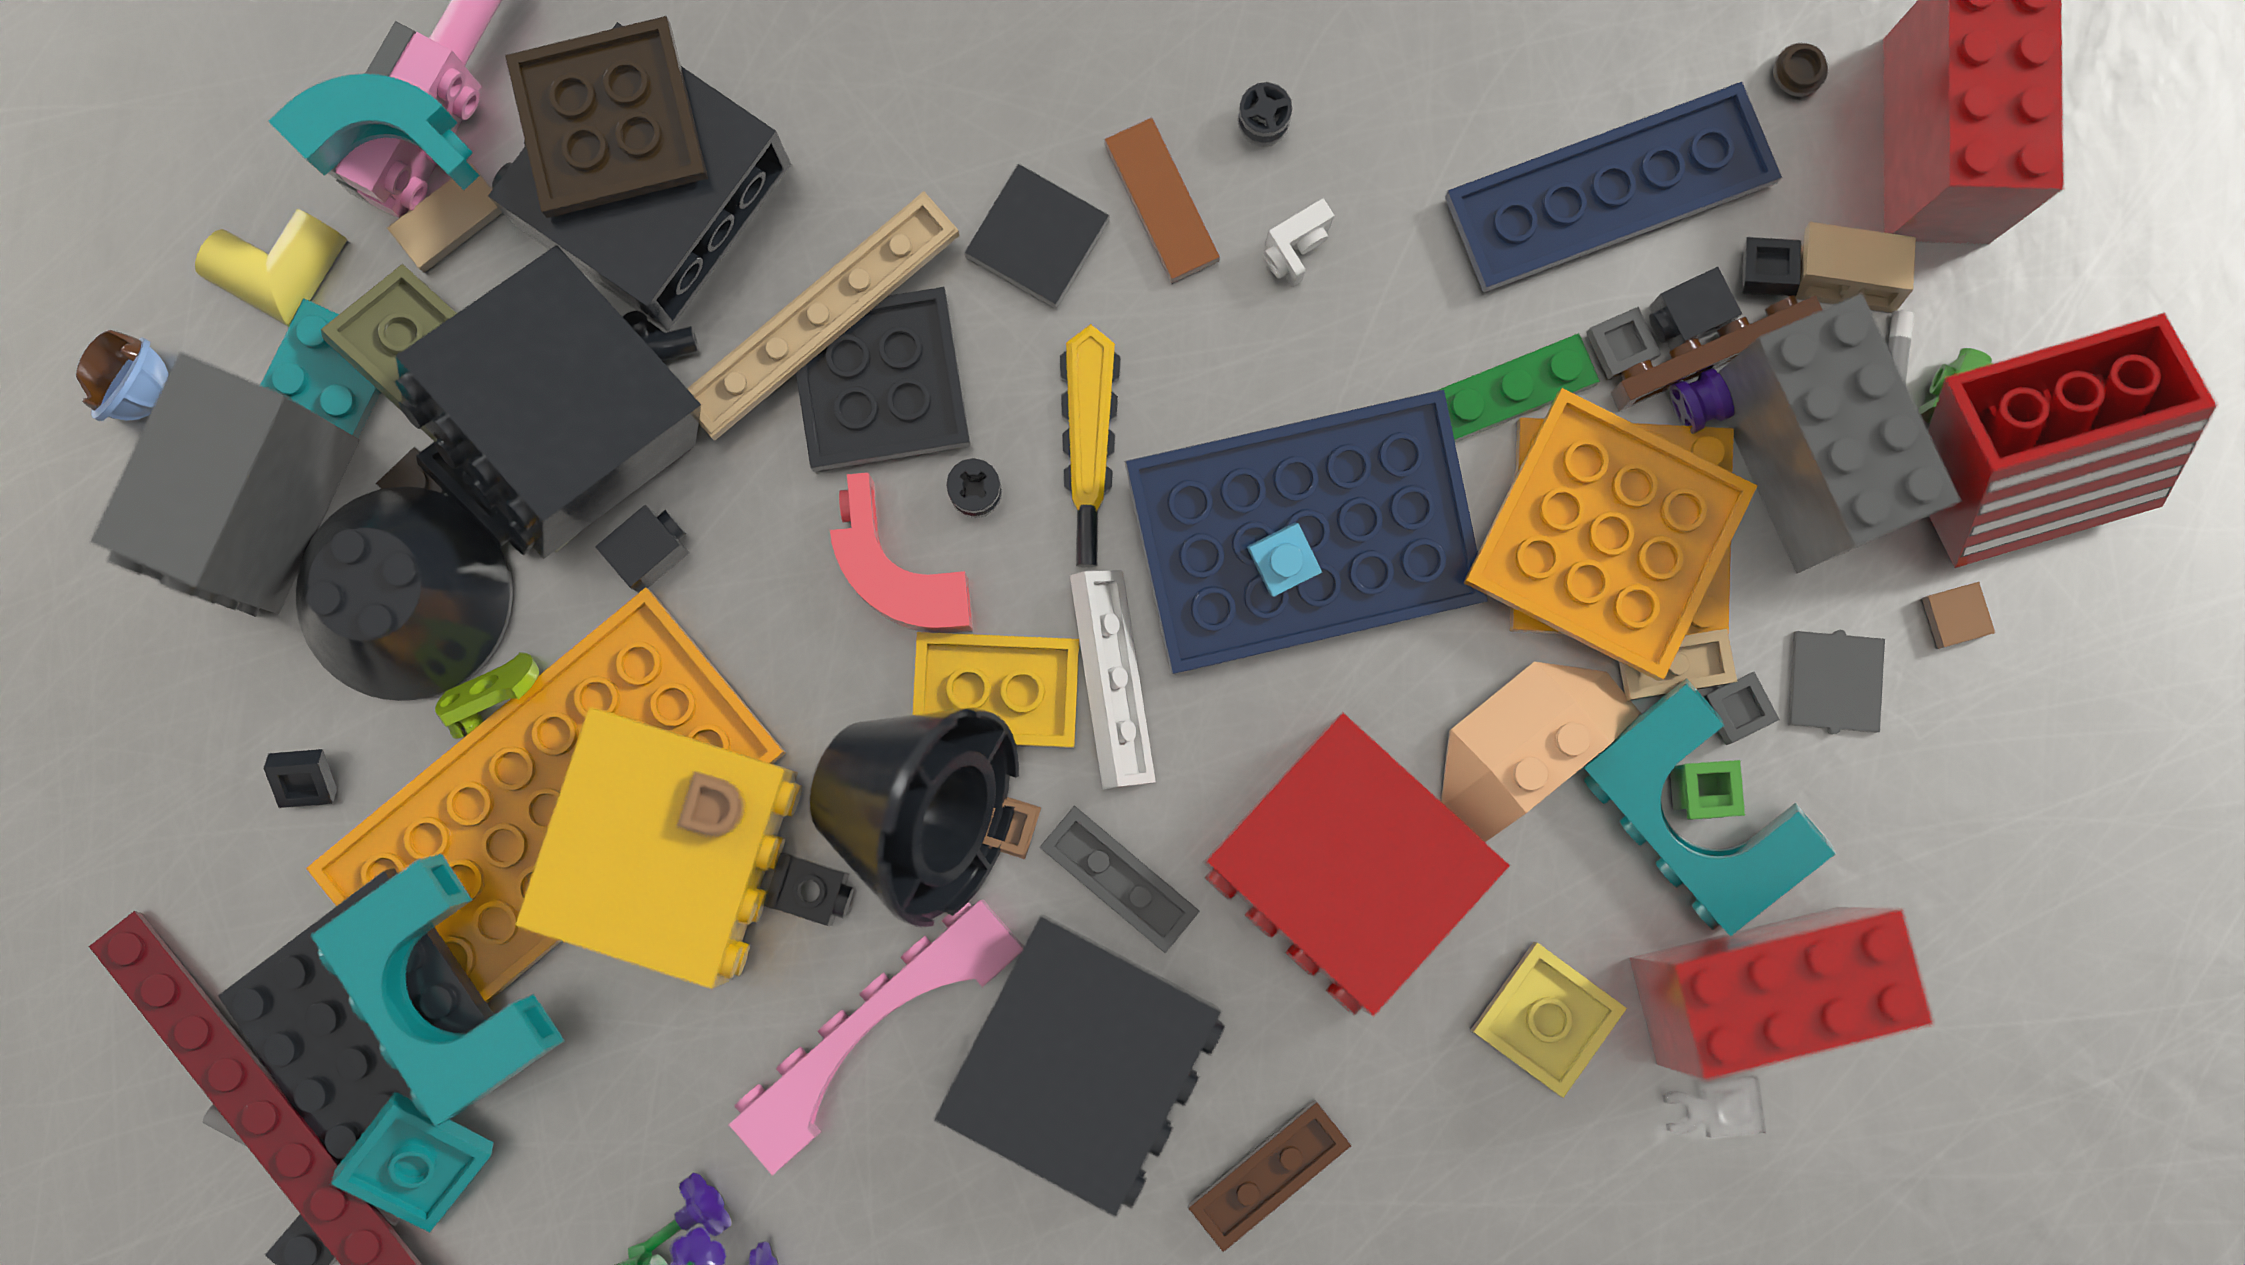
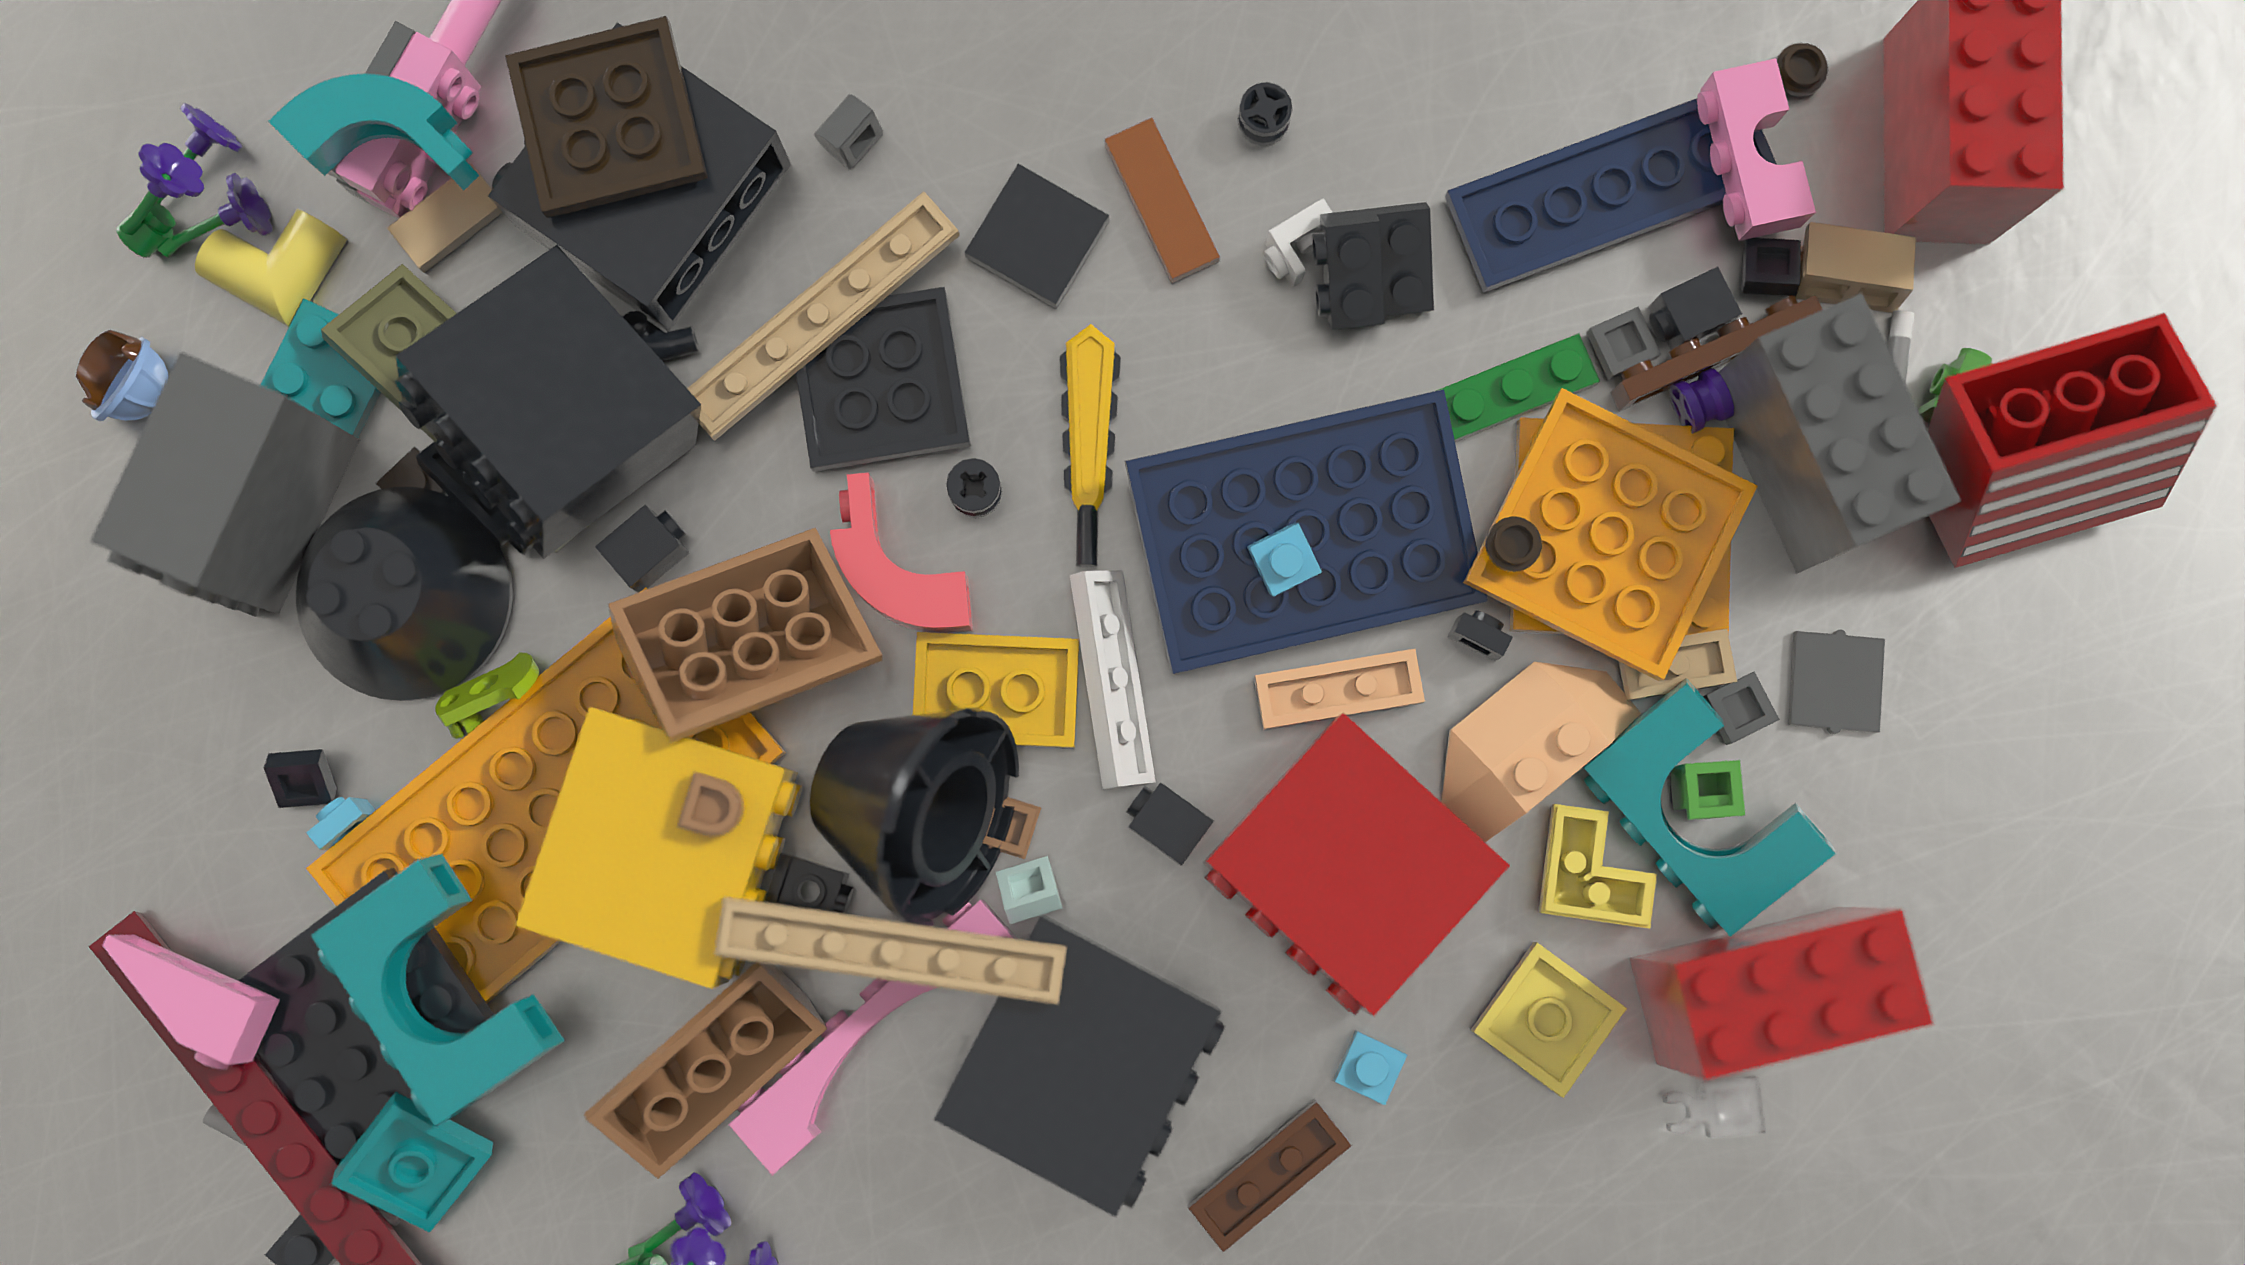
dark grey plate [1039,805,1200,953] -> none
medium nougat tile [1922,582,1996,649] -> none
none -> bright pink slope [103,935,280,1070]
none -> dark purple plant [116,103,272,258]
none -> medium azure plate [306,797,376,850]
none -> medium nougat slope [584,961,827,1179]
none -> medium nougat slope [608,528,882,743]
none -> tan tile [714,897,1067,1004]
none -> dark grey brick [814,94,883,169]
none -> light aqua plate [996,856,1062,924]
none -> black brick [1126,782,1214,866]
none -> light nougat plate [1254,649,1425,730]
none -> black plate [1312,202,1434,330]
none -> medium azure plate [1333,1030,1407,1105]
none -> black plate [1447,610,1513,661]
none -> dark brown plate [1485,516,1542,572]
none -> light yellow brick [1539,804,1657,929]
none -> bright pink arch [1697,58,1816,241]

